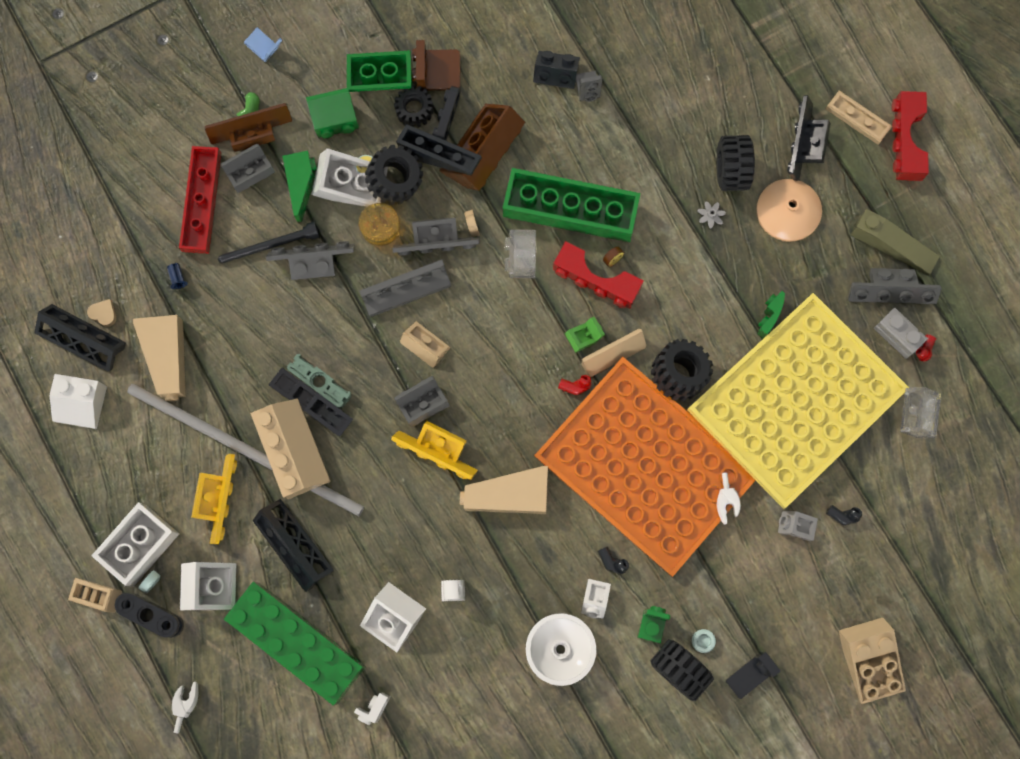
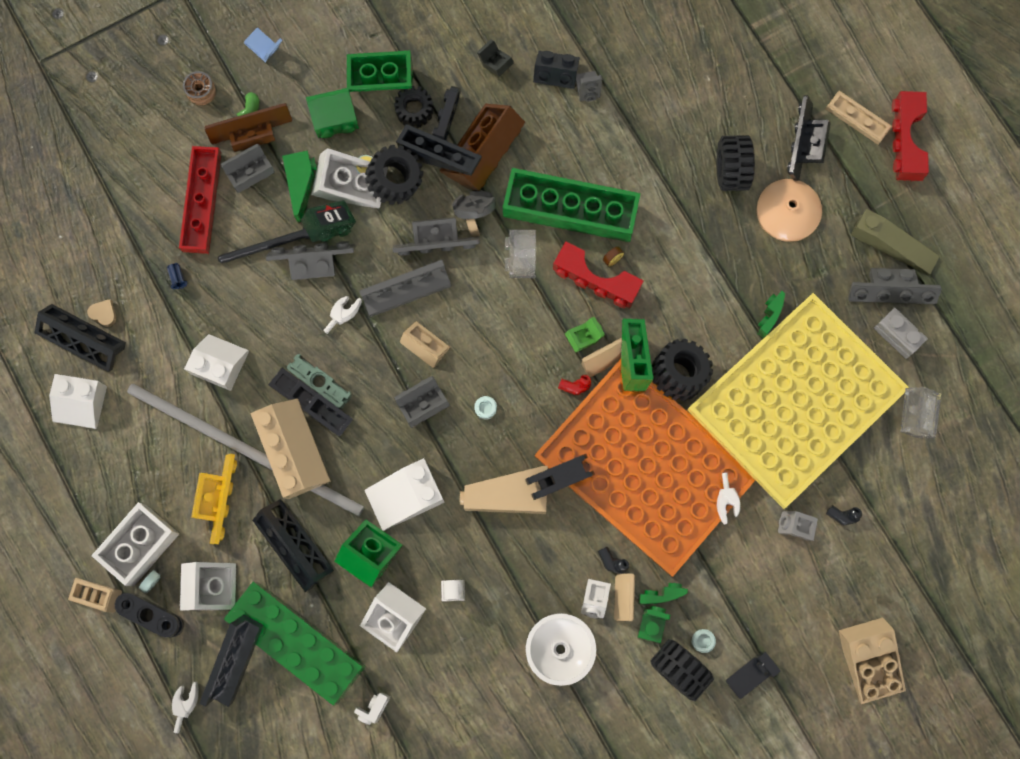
tan slope [133,315,186,401] -> none
clear yellow head [359,203,400,246] -> none
yellow bracket [391,421,478,480] -> none
reddish brown bracket [412,40,460,91] -> none
light grey plant [698,202,726,229] -> none
red arm [915,334,936,362] -> none
none -> medium nougat wheel [183,71,216,105]
none -> white slope [184,334,249,391]
none -> black fence [200,614,264,707]
none -> clear green brick [301,200,356,242]
none -> white hand [323,296,362,334]
none -> green slope [334,519,403,588]
none -> white slope [365,458,445,531]
none -> dark grey tile [452,190,496,219]
none -> light aqua tile [475,396,497,419]
none -> pearl dark grey bracket [477,39,514,77]
none -> black piece [525,454,595,500]
none -> tan slope [614,574,635,621]
none -> green slope [621,319,653,391]
none -> green slope [638,583,688,604]

